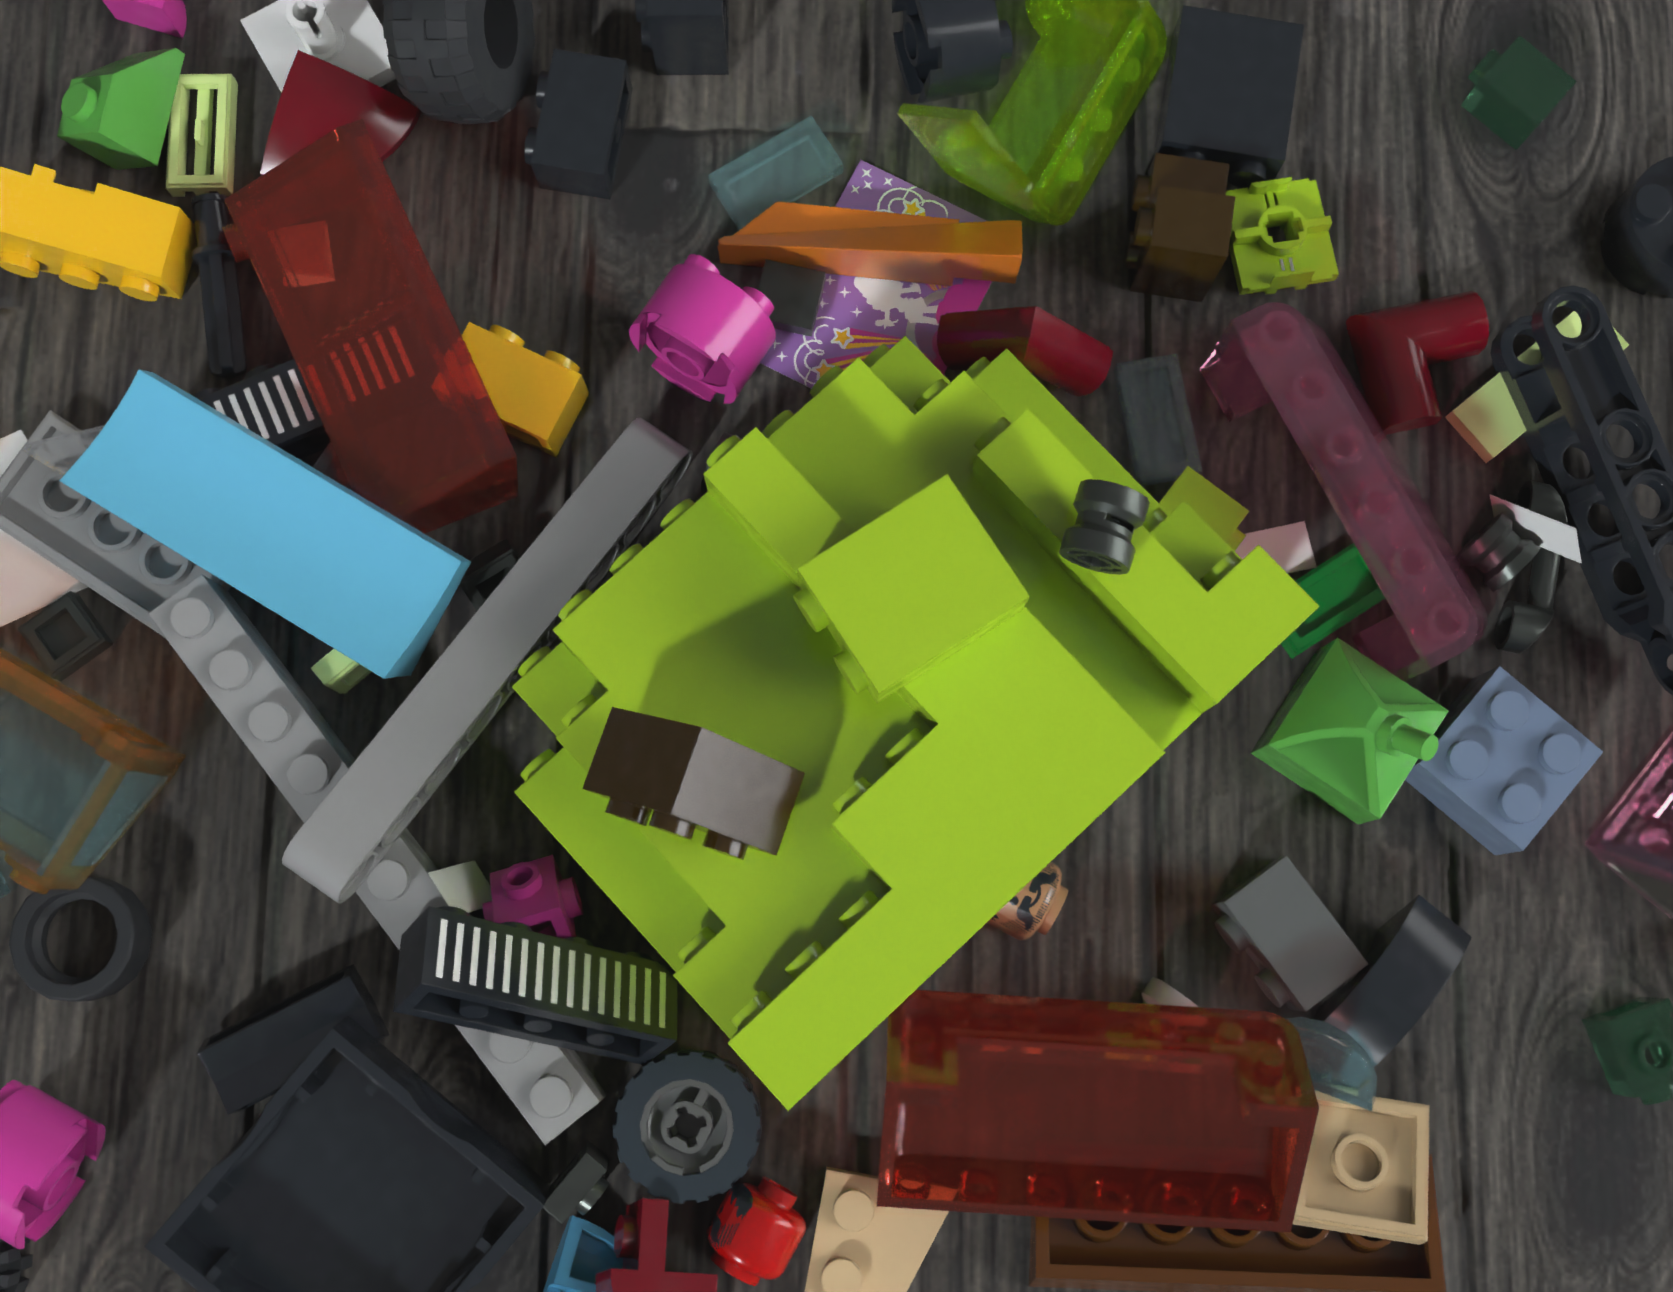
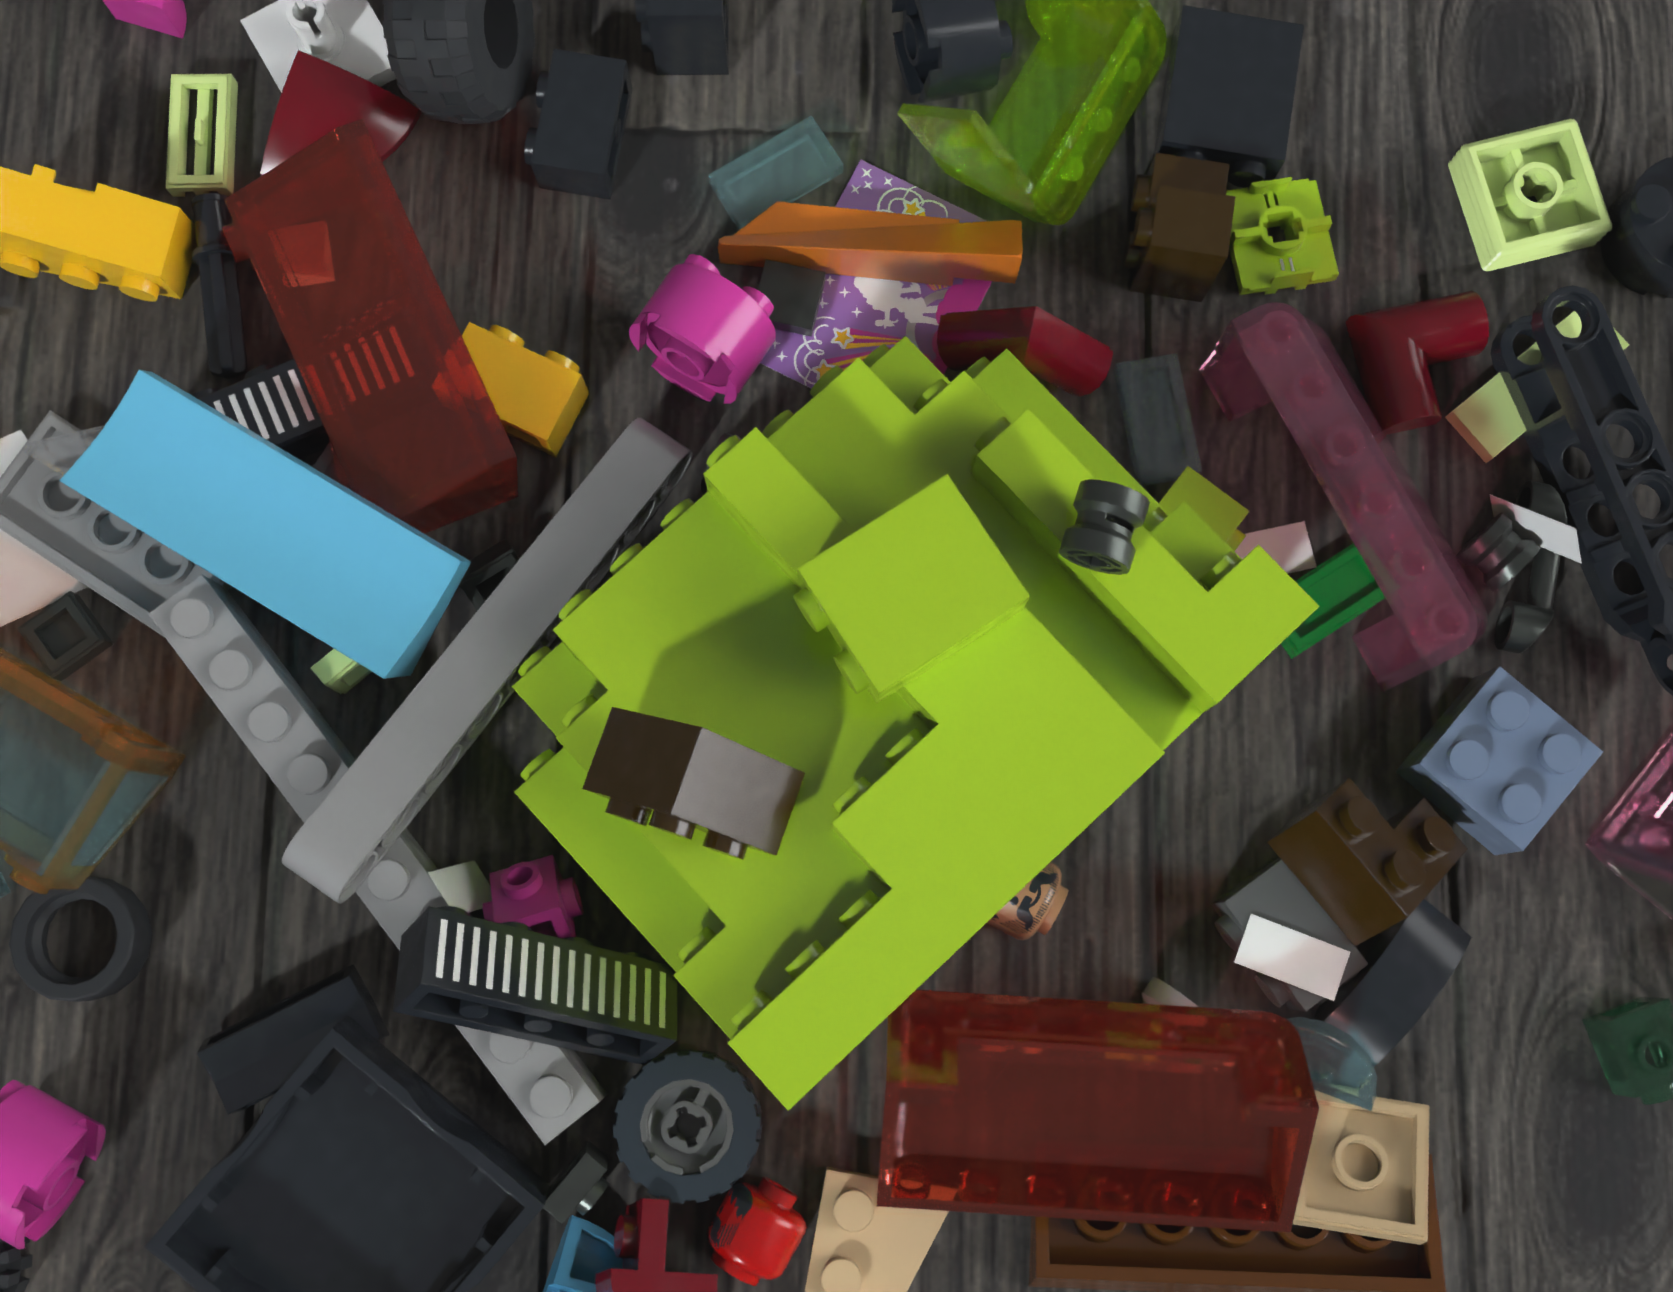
bright green slope [57,48,185,170] -> none
bright green piece [1251,638,1449,825] -> none
clear green brick [1461,35,1577,150] -> none
none -> white sticker [1234,914,1350,1001]
none -> dark brown brick [1267,778,1468,946]
none -> yellowish green brick [1448,119,1613,271]

